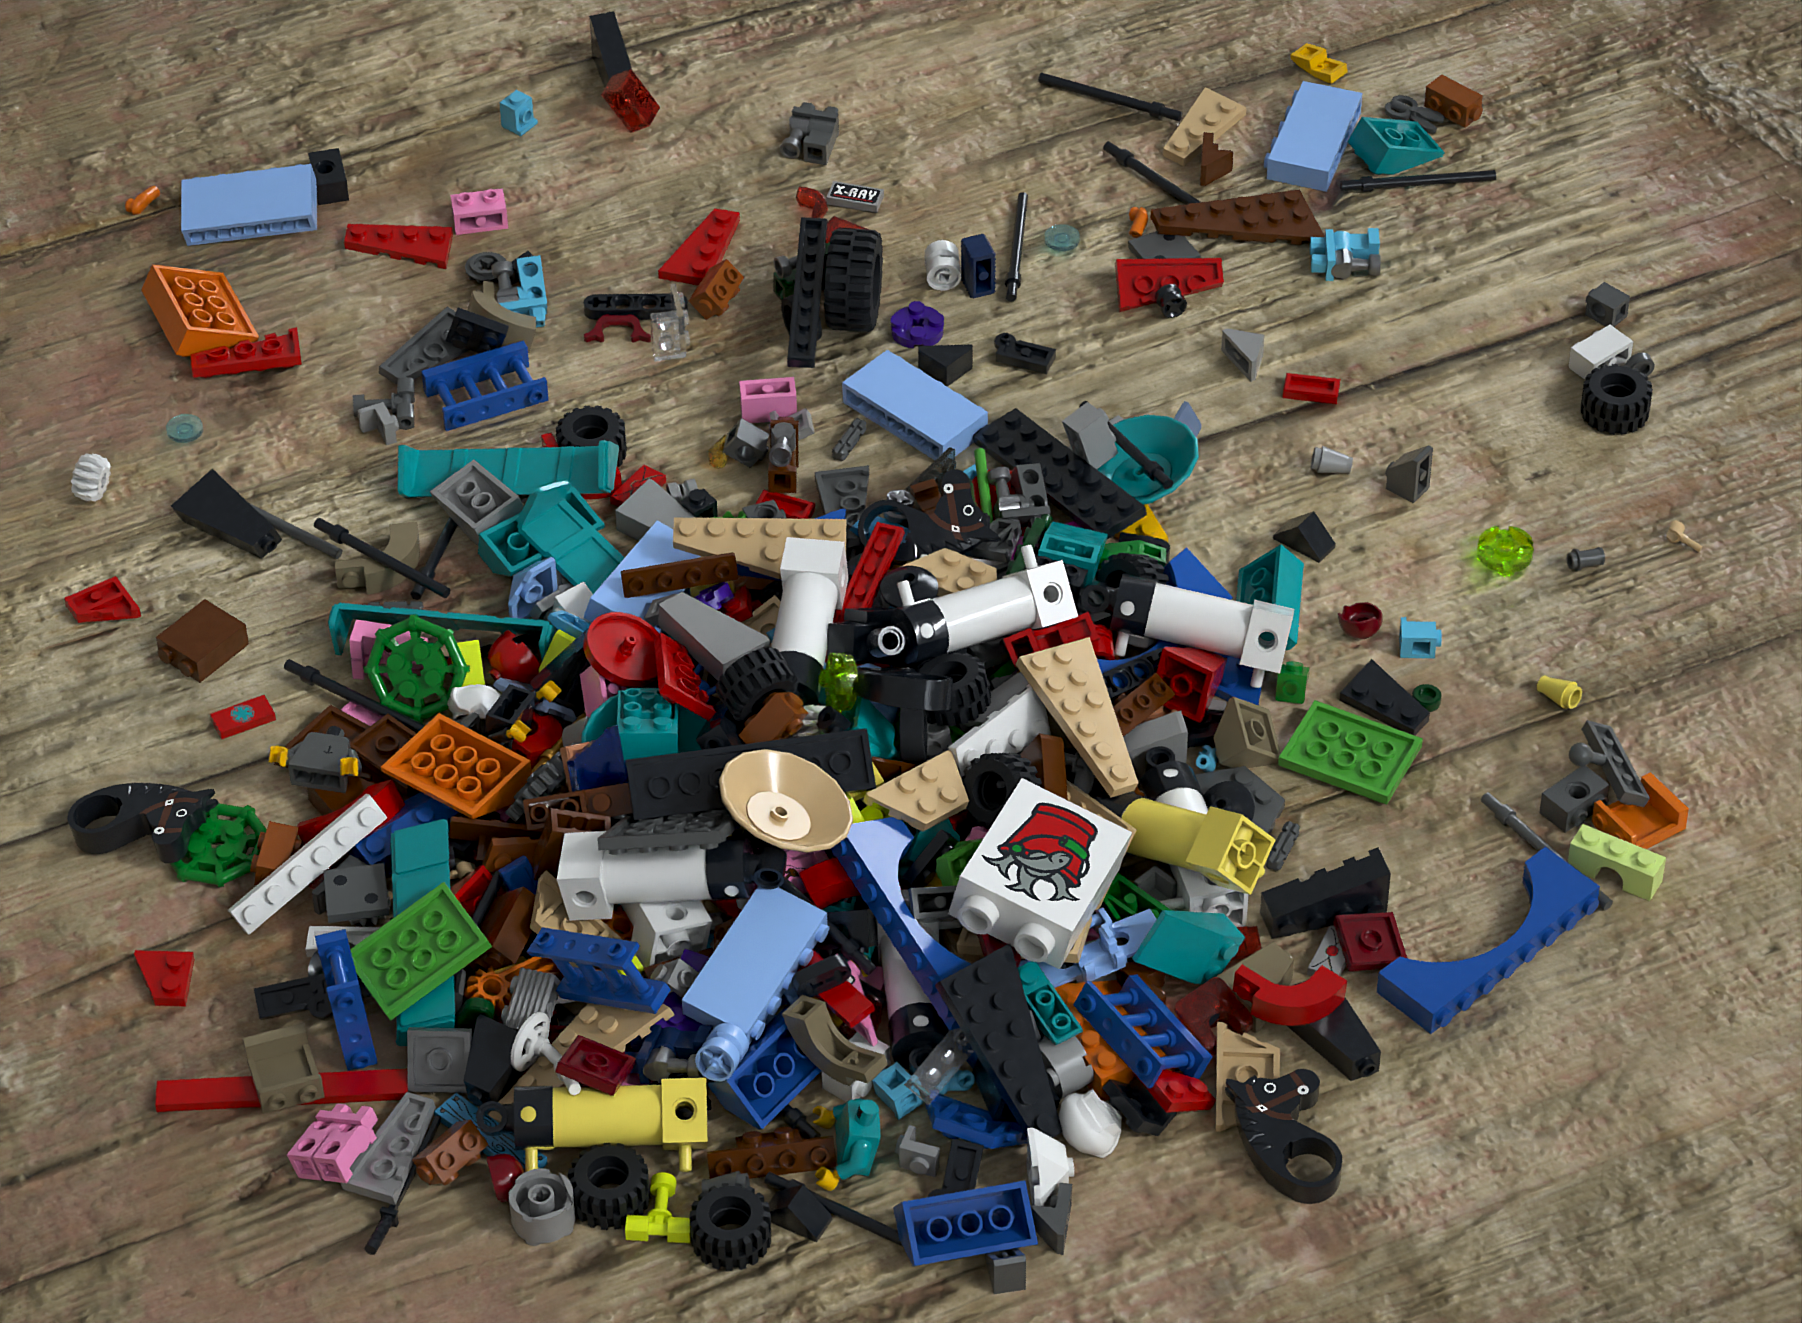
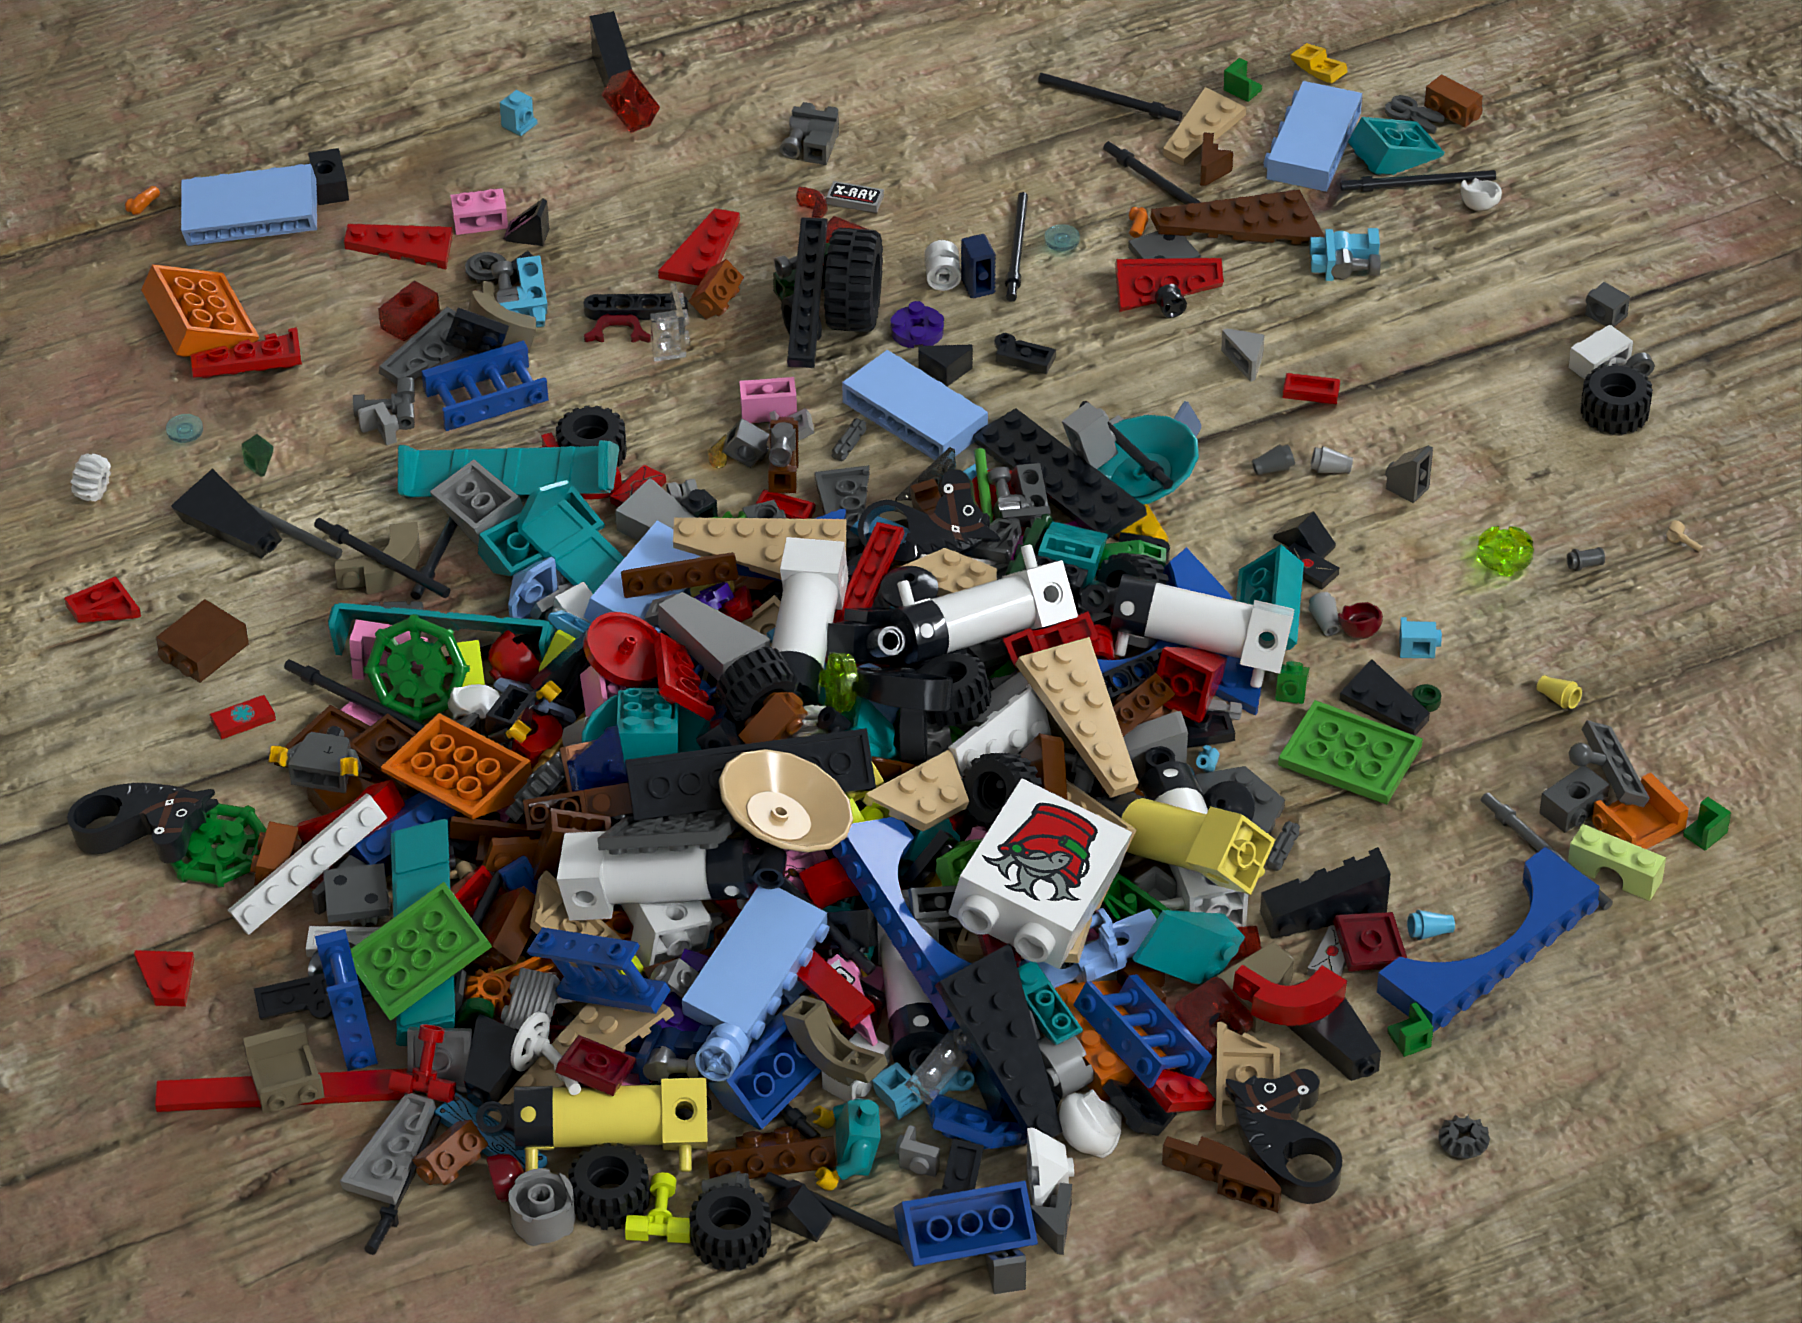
bright pink hips [287,1104,378,1183] -> none
black beam [791,955,851,998] -> none
flat silver wheel [883,490,915,524] -> none
dark tan slope [1214,697,1281,768] -> none
none -> clear green slope [241,434,274,477]
none -> clear red brick [378,280,440,342]
none -> red bar [389,1024,456,1103]
none -> black slope [503,198,550,246]
none -> reddish brown slope [1162,1136,1281,1213]
none -> green panel [1223,58,1262,102]
none -> dark grey cone [1252,444,1295,476]
none -> black tile [1287,542,1340,590]
none -> light grey cone [1308,592,1340,636]
none -> green panel [1387,1002,1434,1057]
none -> medium azure cone [1407,910,1455,940]
none -> dark grey gear [1438,1114,1490,1158]
none -> white hair [1461,178,1502,211]
none -> green panel [1683,797,1731,851]

